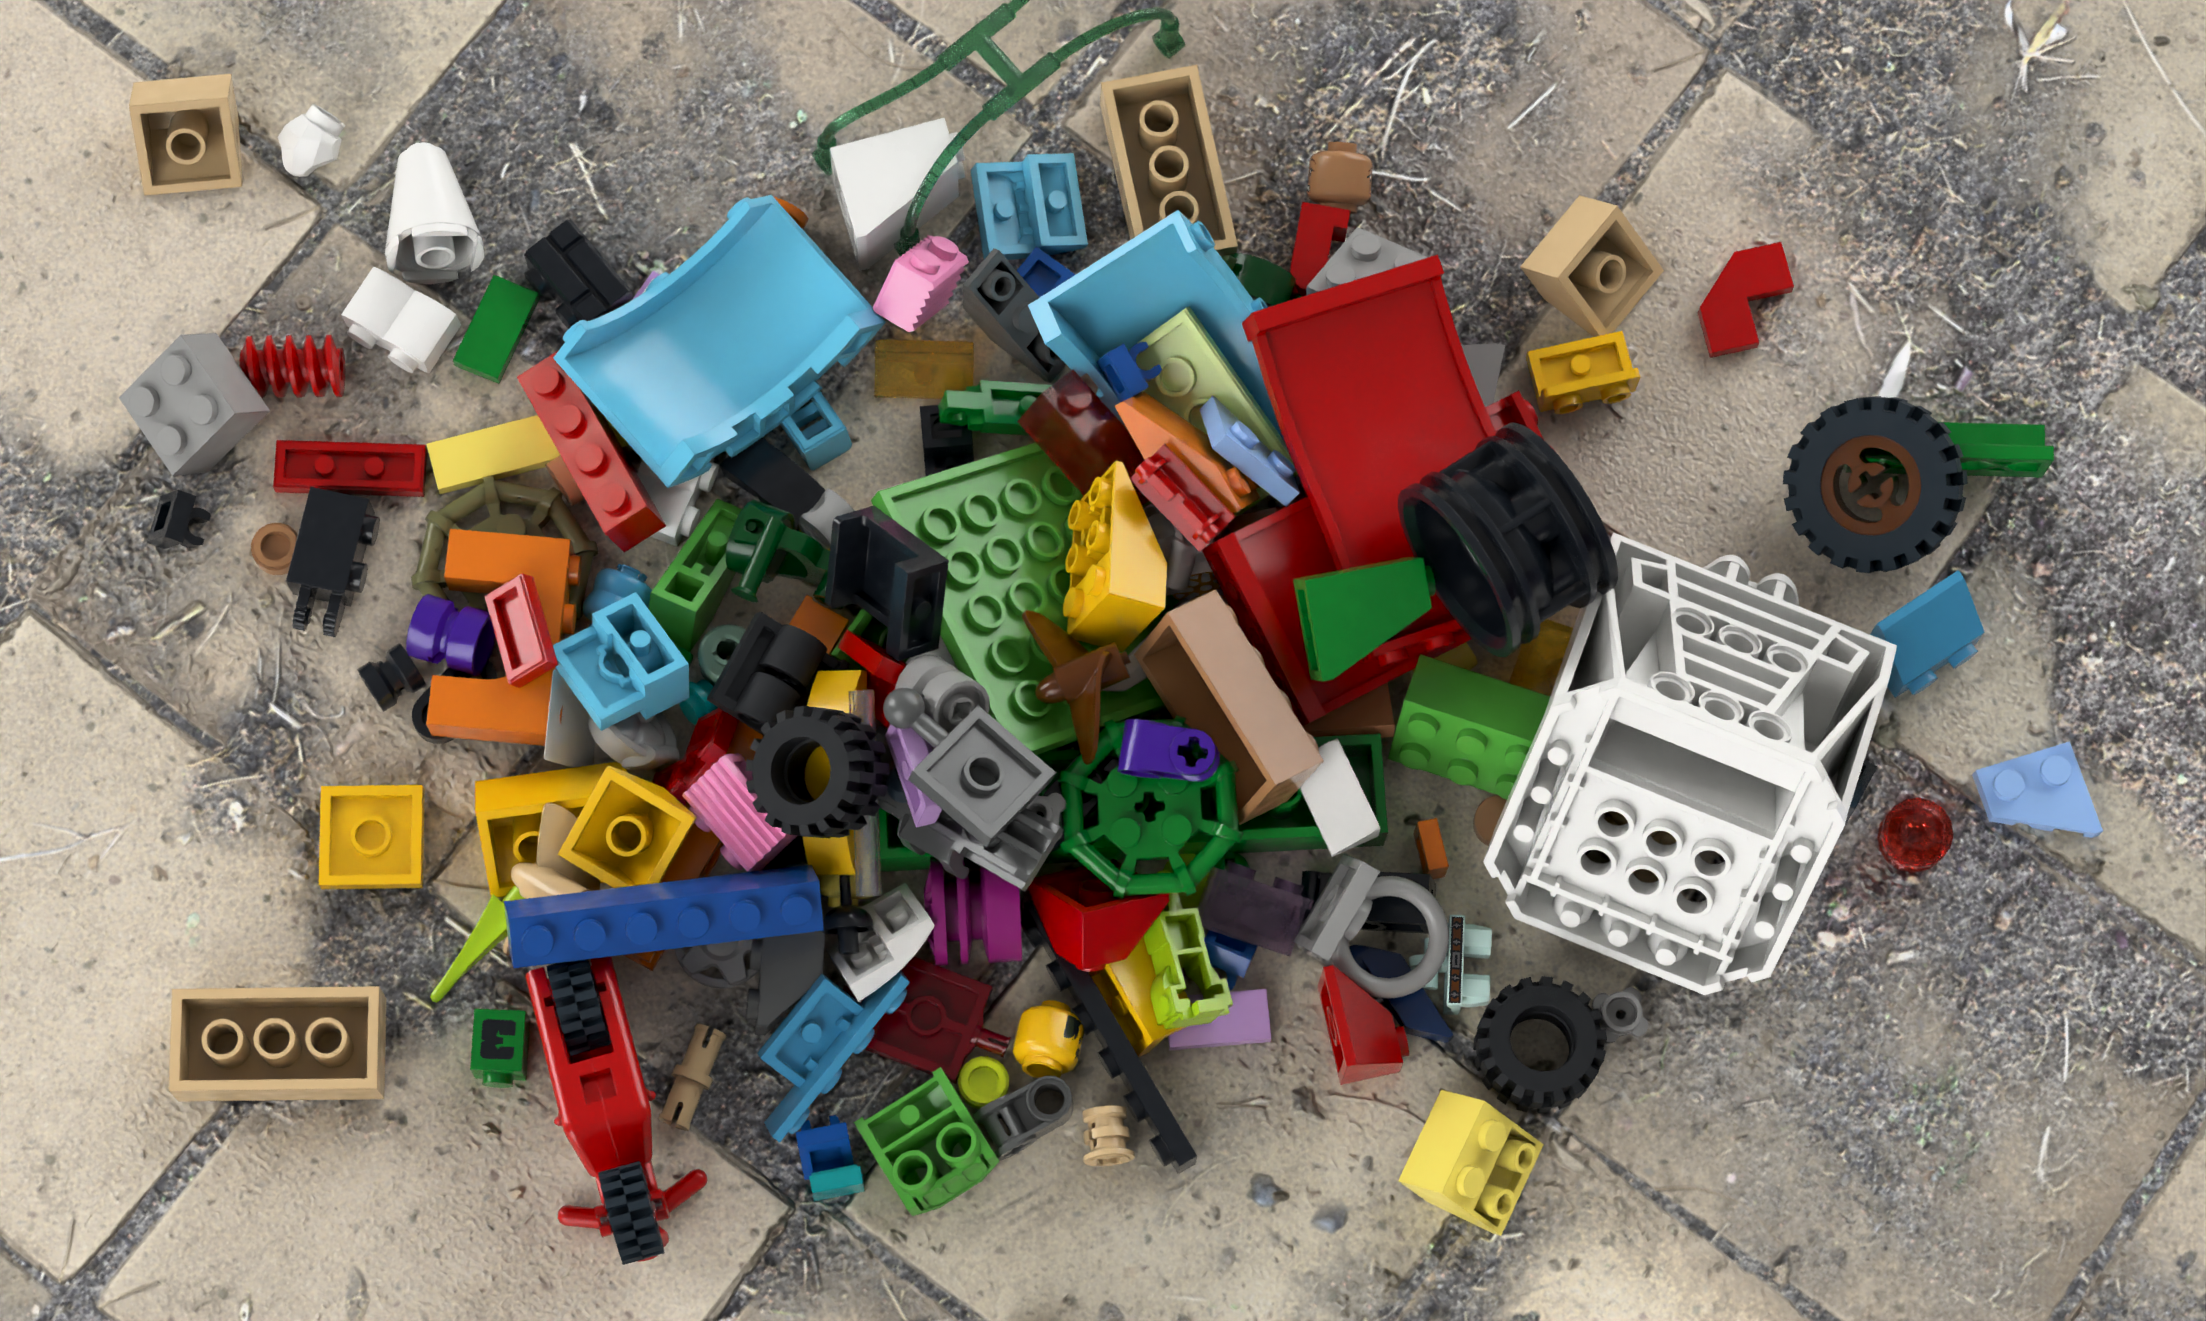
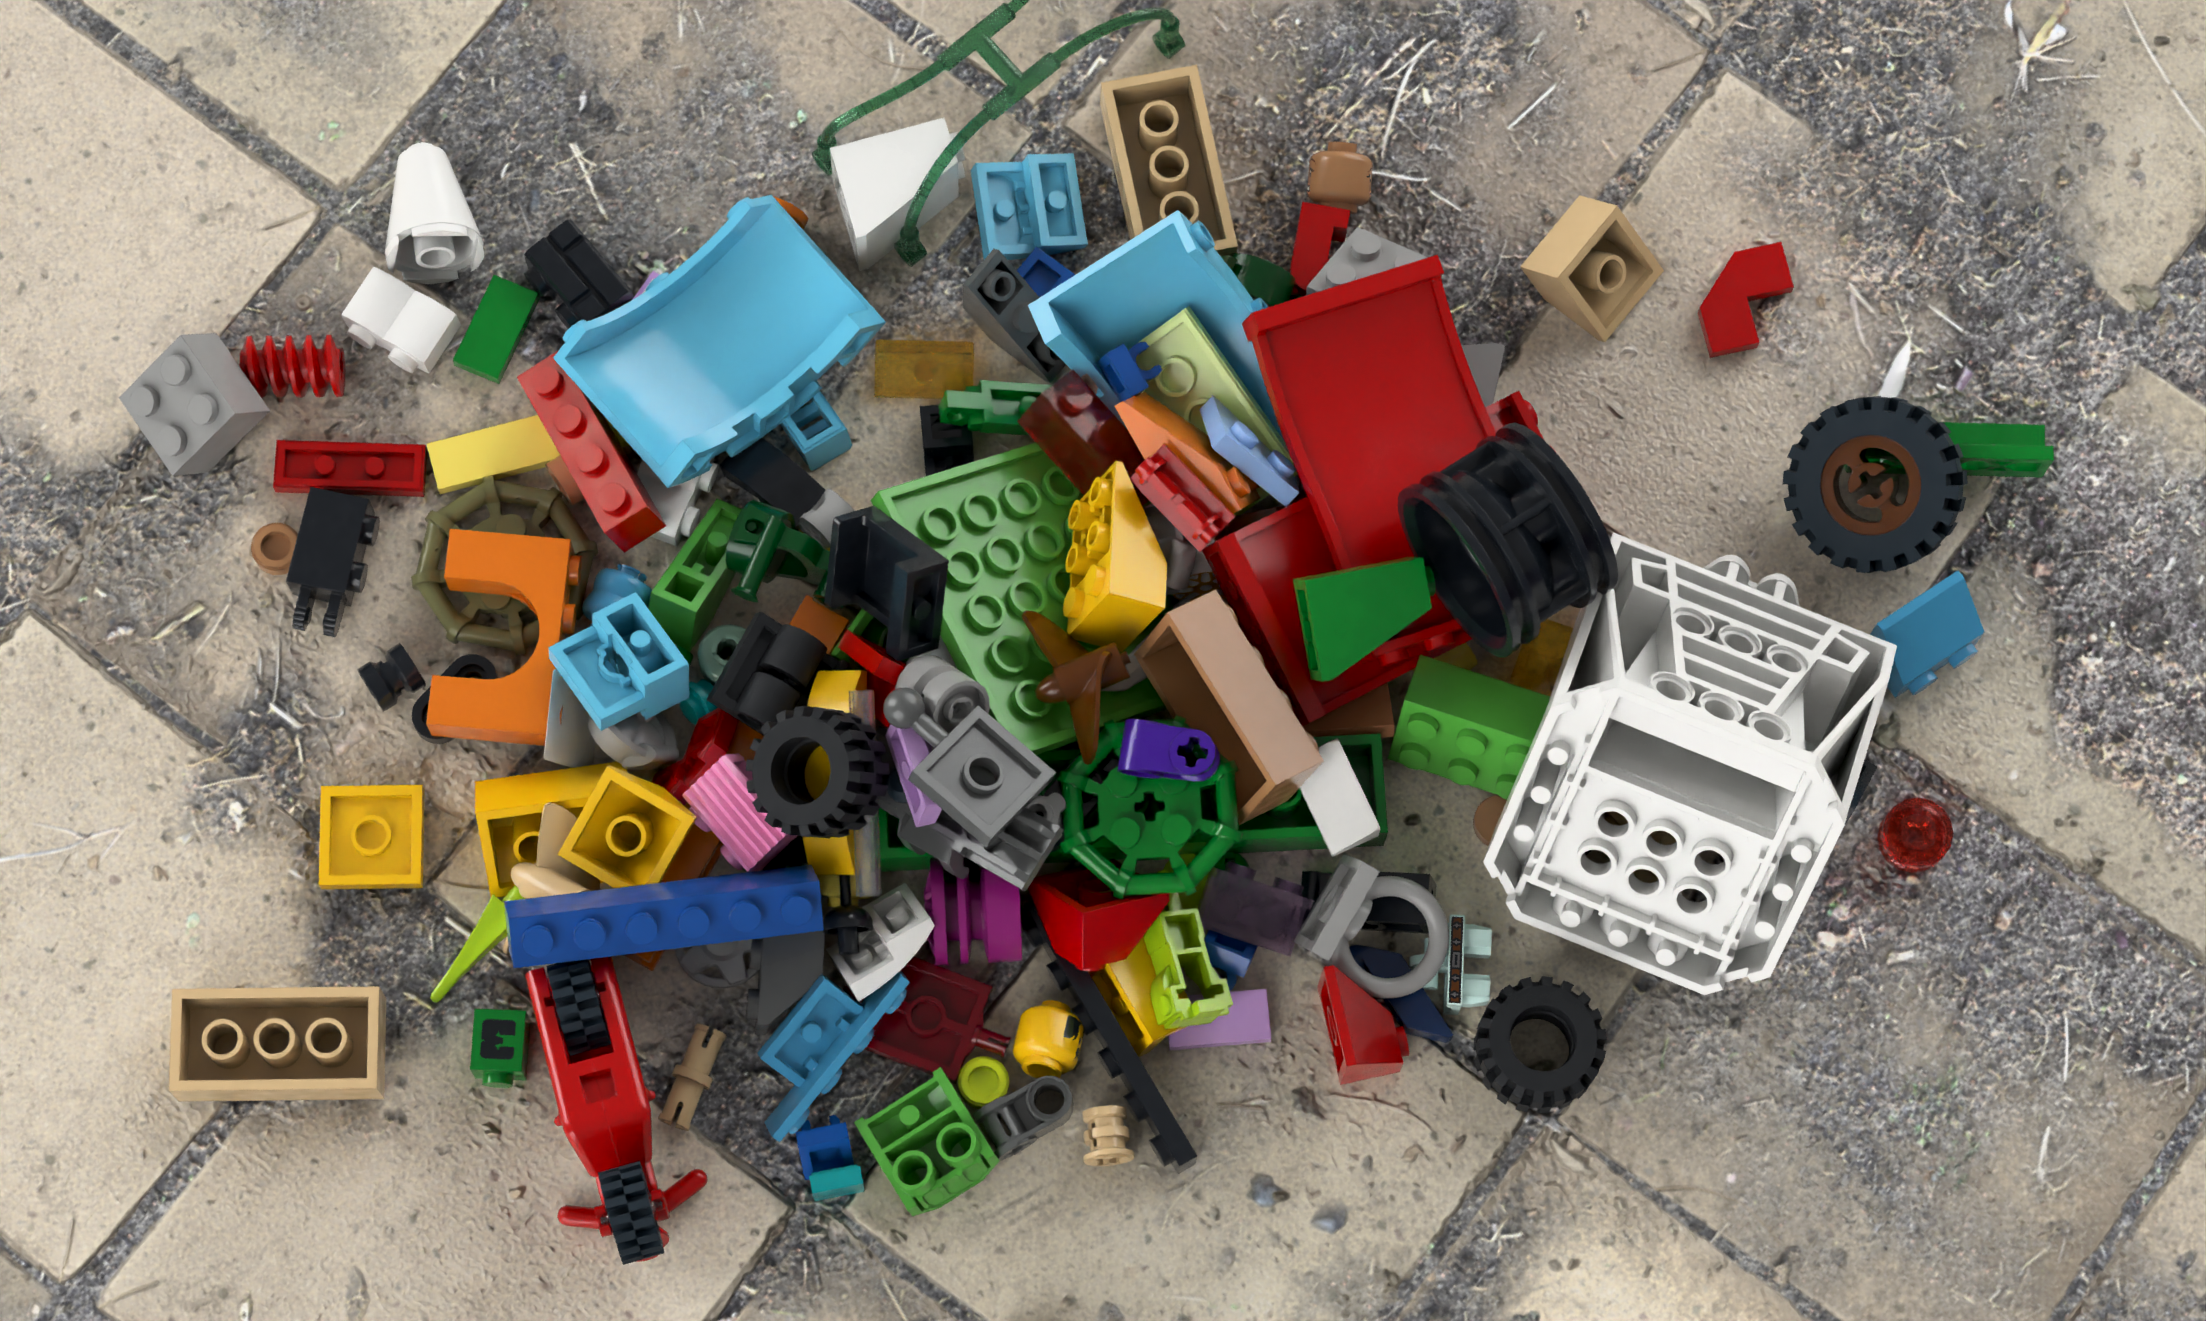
tan slope [129,74,243,196] -> none
black tile [147,490,211,549] -> none
white rock [278,104,345,177] -> none
dark purple wheel [406,594,496,676] -> none
tile [484,573,558,688] -> none
bright pink brick [872,235,969,332] -> none
light yellow slope [1398,1089,1544,1236] -> none
orange tile [1413,818,1449,880] -> none
yellow bracket [1525,331,1641,414] -> none
light grey plate [1592,987,1648,1043] -> none
light blue wing [1972,741,2103,838] -> none

